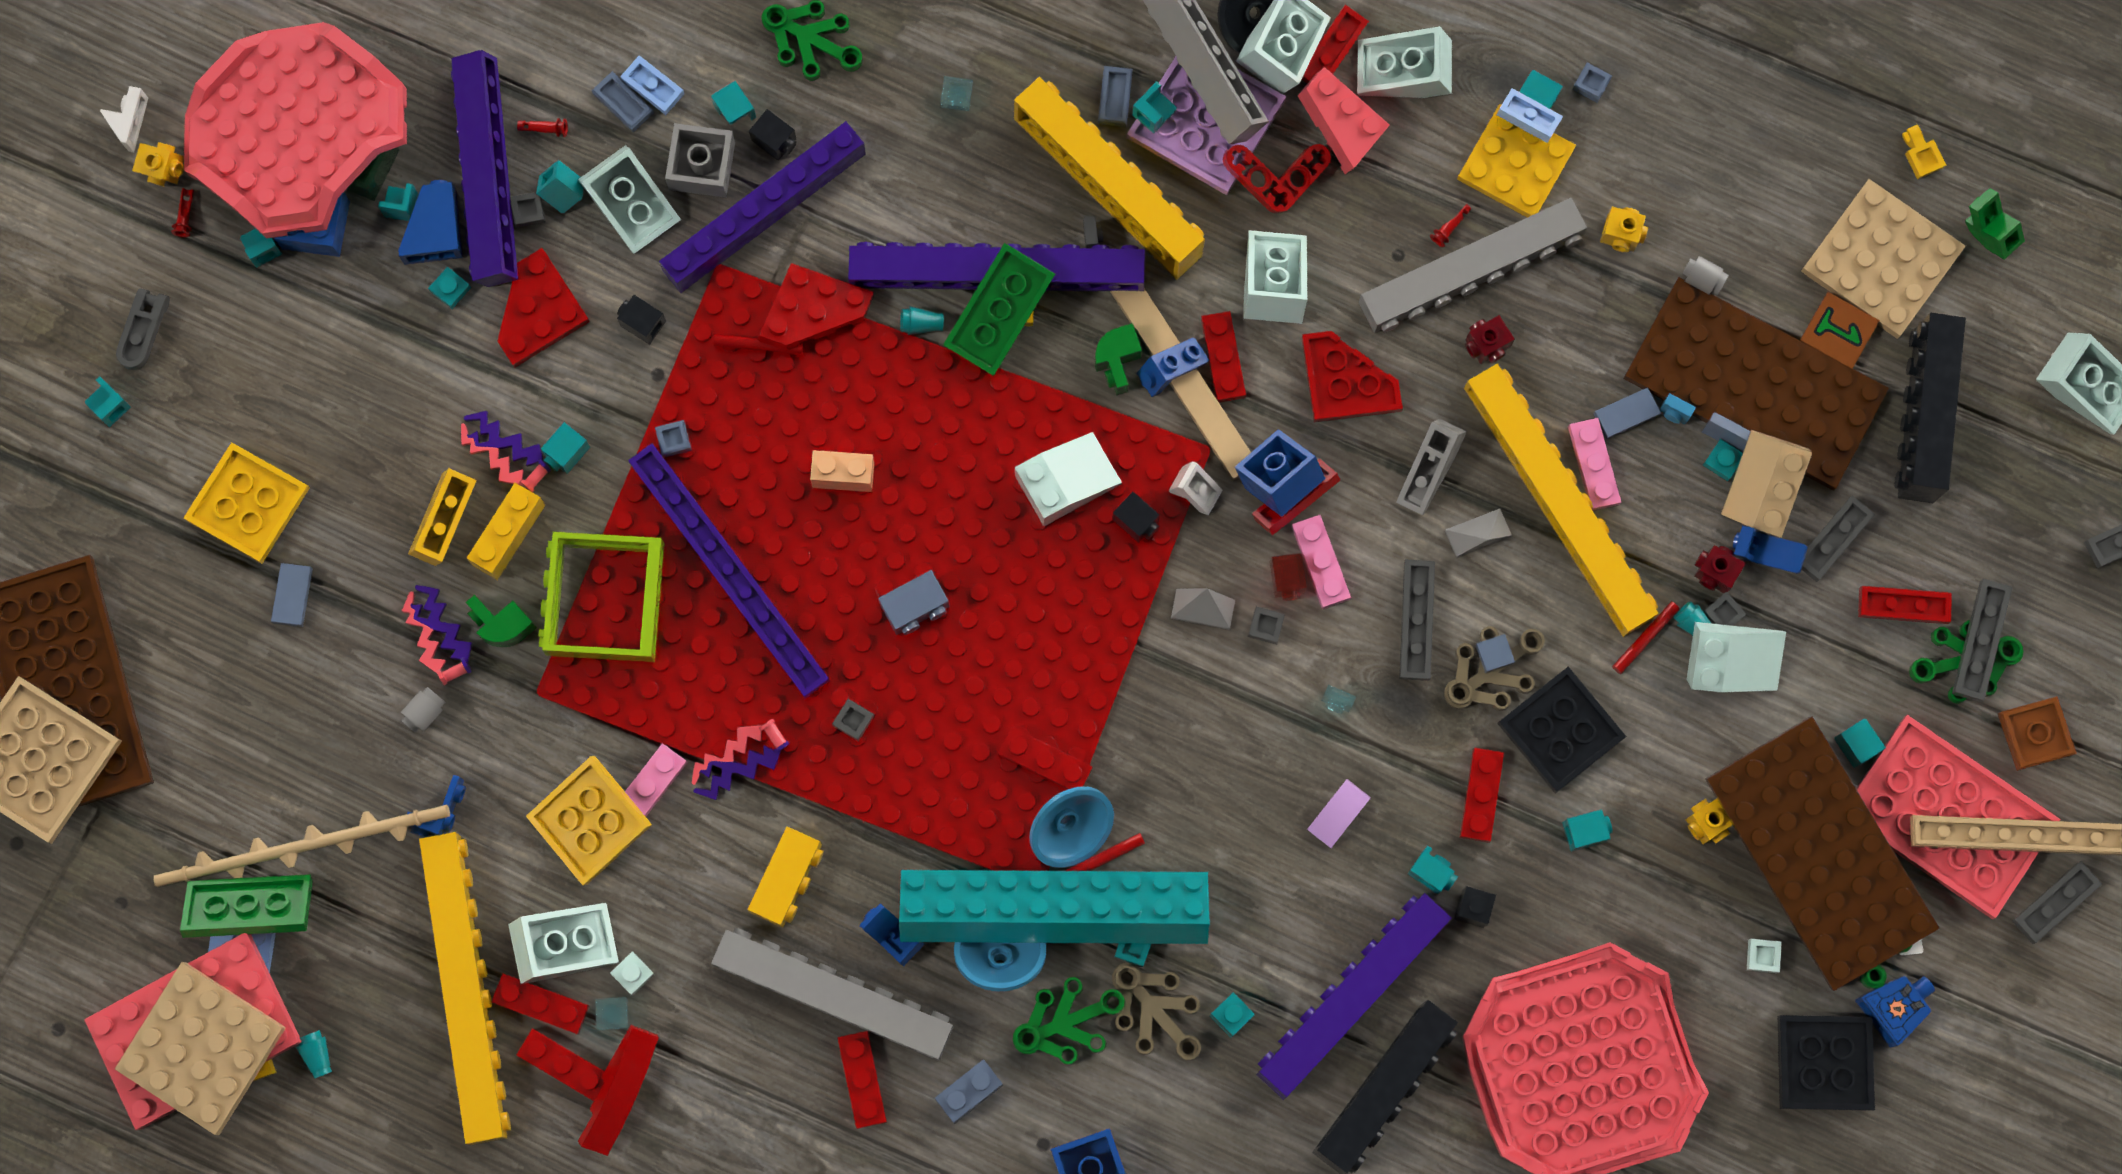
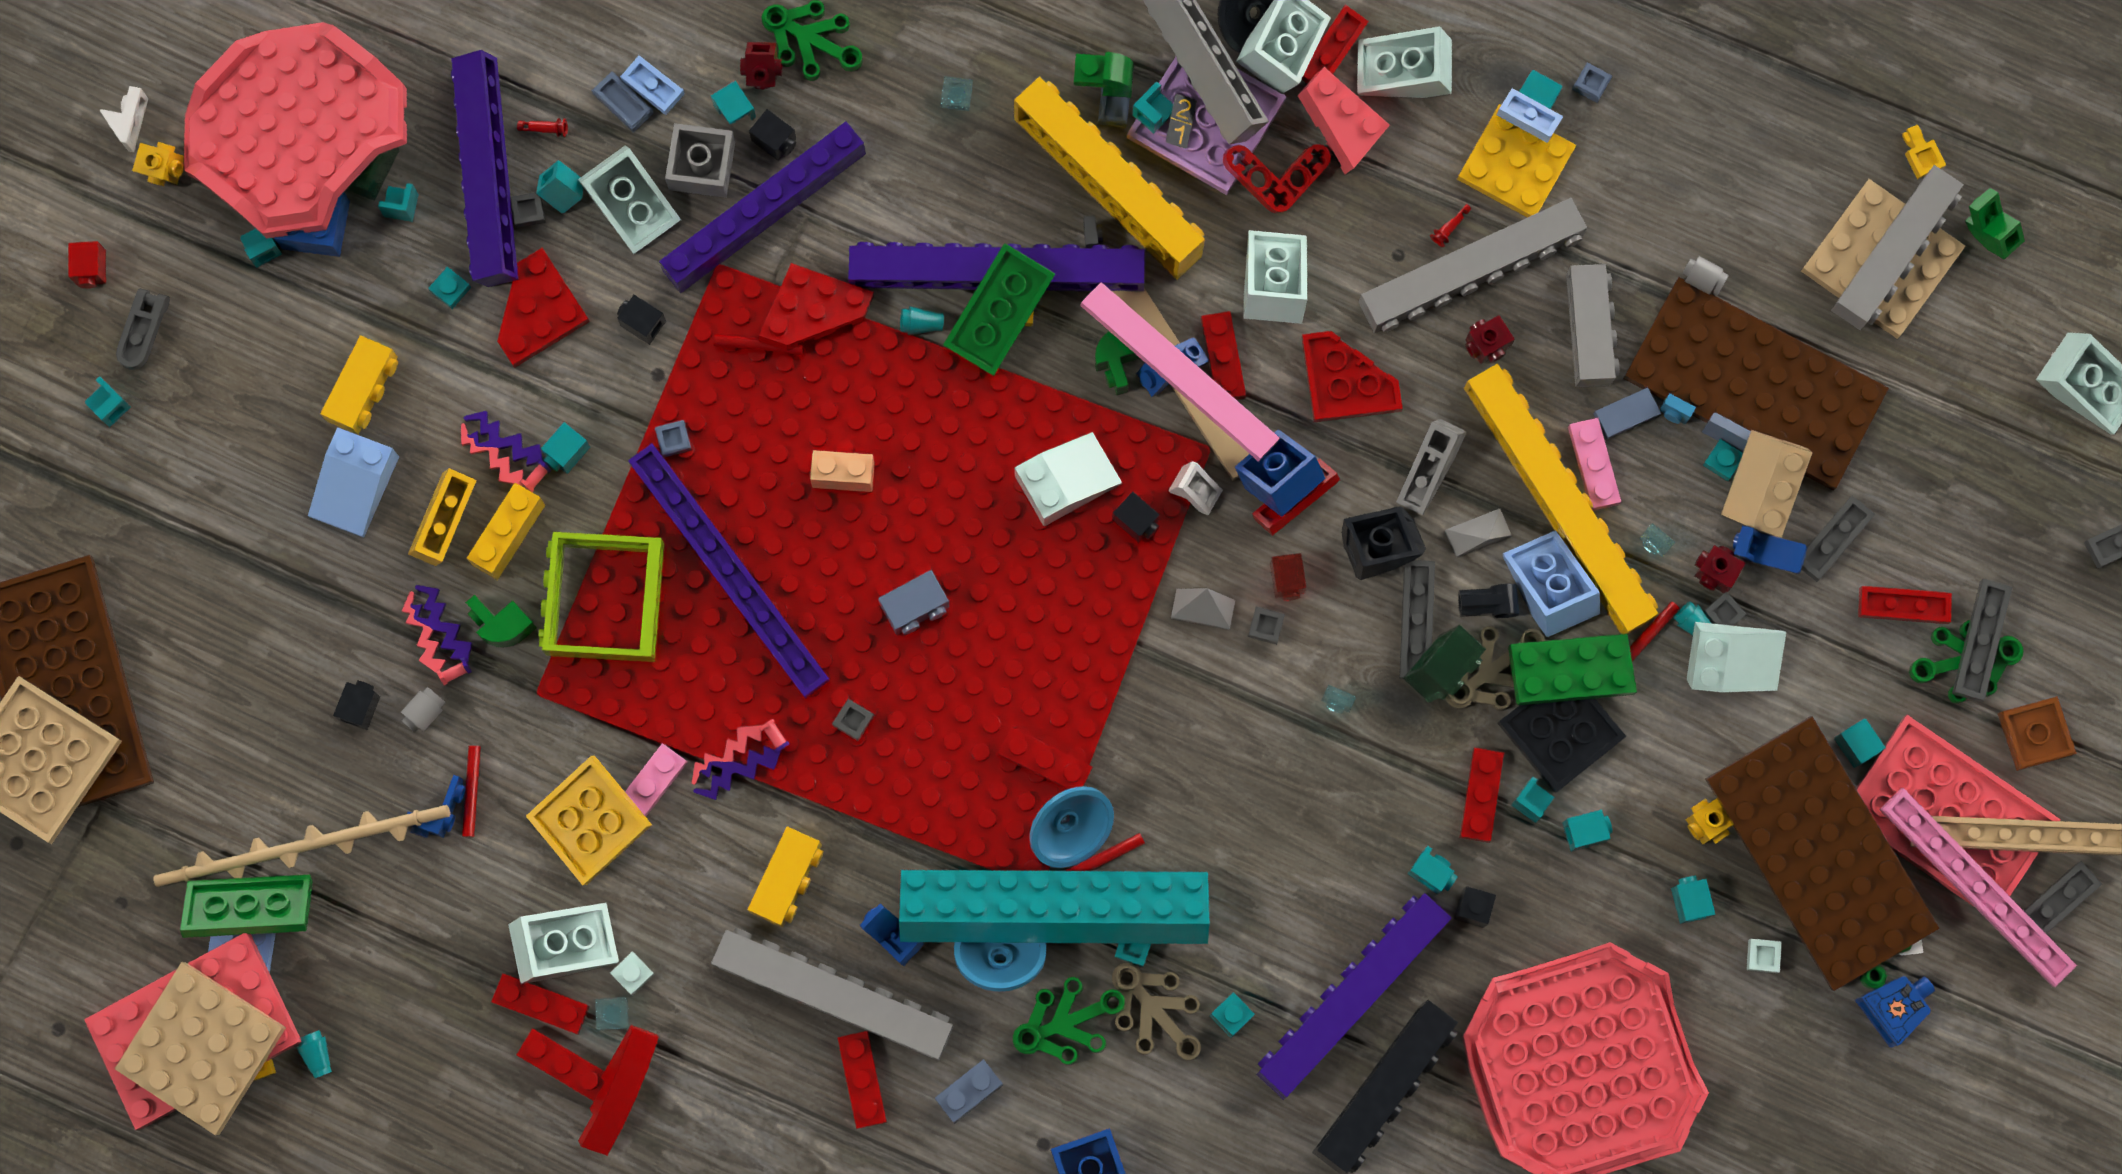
red piece [171,188,194,237] -> none
yellow plate [184,442,310,564] -> none
sand blue tile [271,563,313,627] -> none
blue slope [398,180,463,265] -> none
yellow brick [419,832,511,1145] -> none
bright pink plate [1291,515,1351,609] -> none
lavender slope [1307,779,1371,848] -> none
sand blue tile [1475,634,1515,673] -> none
yellow brick [1600,206,1648,252] -> none
black plate [1777,1015,1875,1111] -> none
dark orange tile [1799,292,1880,369] -> none
black brick [1894,312,1966,504] -> none
none -> red brick [68,241,106,289]
none -> light blue slope [308,427,399,538]
none -> yellow brick [320,335,398,435]
none -> black brick [333,680,380,730]
none -> red bar [462,746,481,838]
none -> dark red brick [740,42,782,90]
none -> green brick [1074,52,1134,98]
none -> bright pink tile [1081,282,1280,462]
none -> black sticker [1166,94,1197,149]
none -> black slope [1341,506,1426,580]
none -> clear green brick [1403,624,1486,703]
none -> black piece [1458,584,1519,618]
none -> light blue slope [1503,530,1600,637]
none -> green plate [1508,634,1637,705]
none -> teal panel [1511,776,1555,823]
none -> light grey brick [1566,264,1620,387]
none -> clear light blue plate [1640,523,1675,557]
none -> teal brick [1671,875,1716,924]
none -> light grey brick [1831,165,1964,330]
none -> bright pink tile [1880,788,2077,987]

